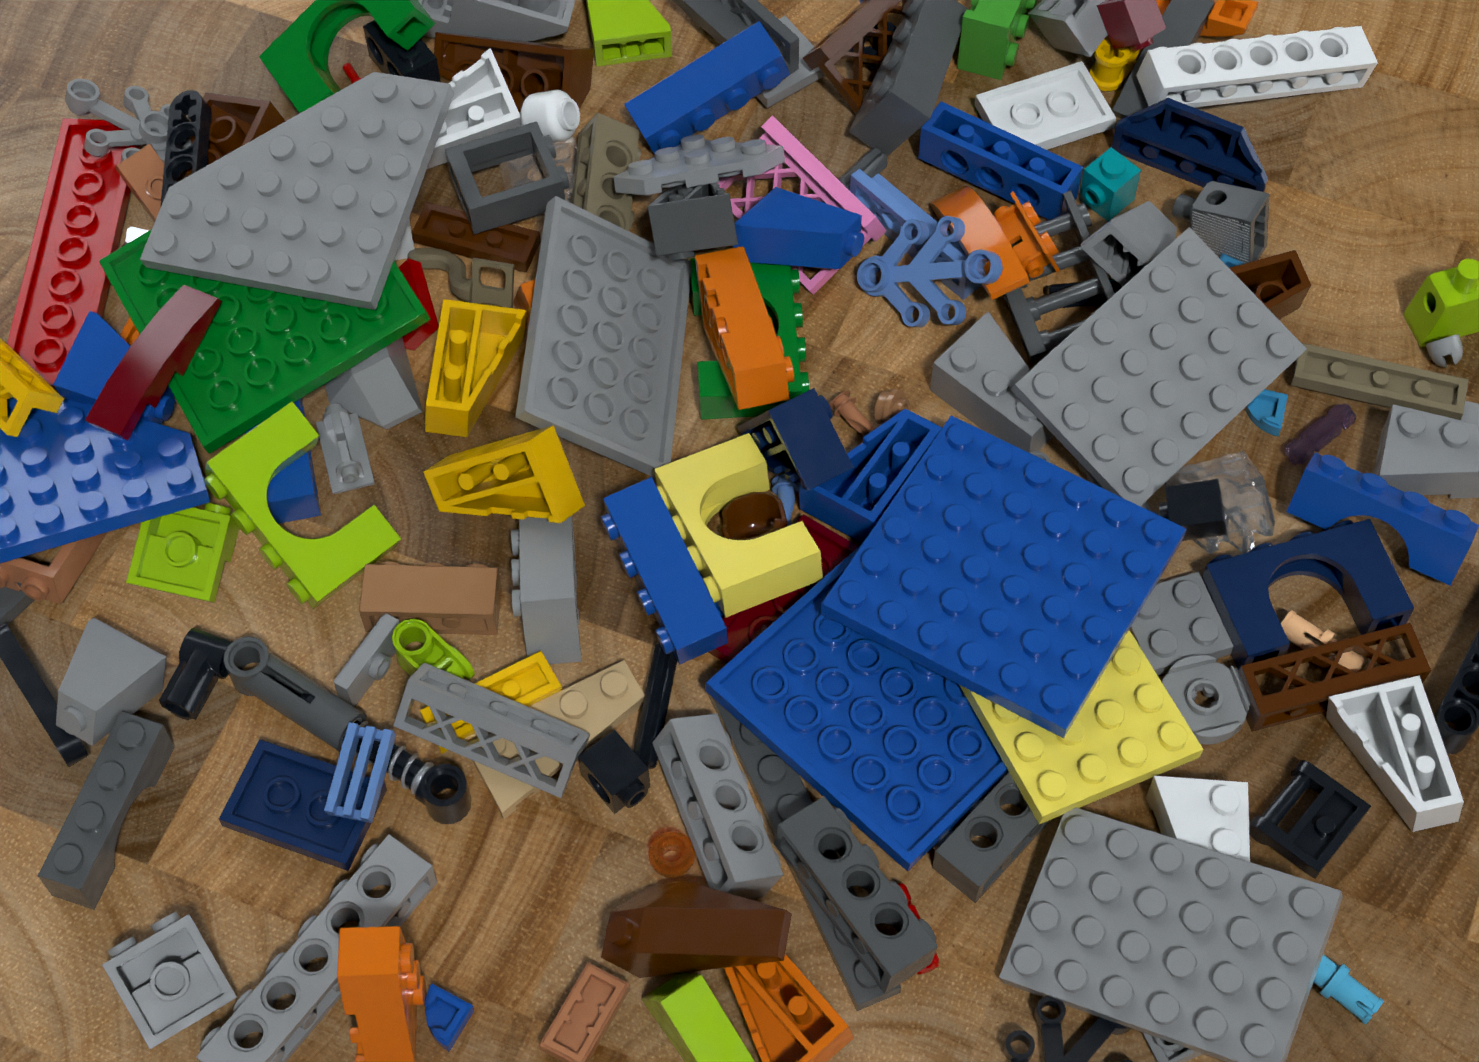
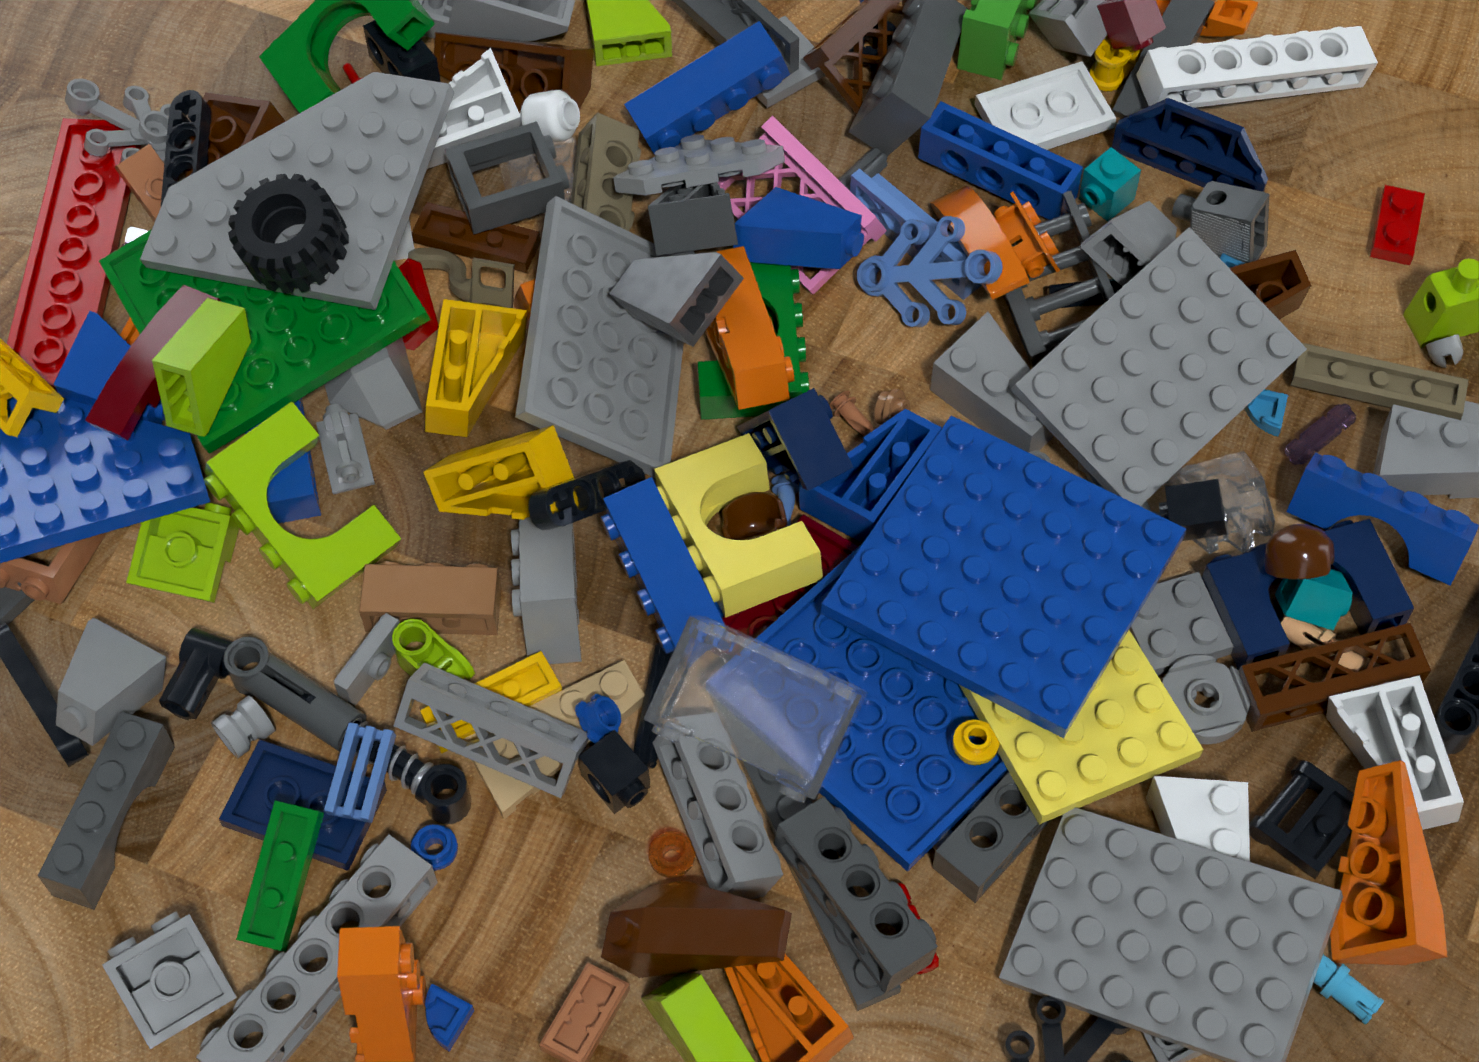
none -> lime slope [152,298,251,437]
none -> light grey wheel [211,695,276,759]
none -> black tyre [228,174,349,294]
none -> green plate [236,801,324,952]
none -> blue plate [411,824,458,871]
none -> black beam [528,460,646,530]
none -> blue plate [575,694,621,744]
none -> flat silver slope [609,252,744,347]
none -> clear windscreen [644,615,868,803]
none -> yellow plate [952,720,999,765]
none -> reddish brown hair [1265,524,1335,579]
none -> teal brick [1275,569,1353,630]
none -> orange wedge [1330,760,1448,965]
none -> red plate [1370,185,1425,266]

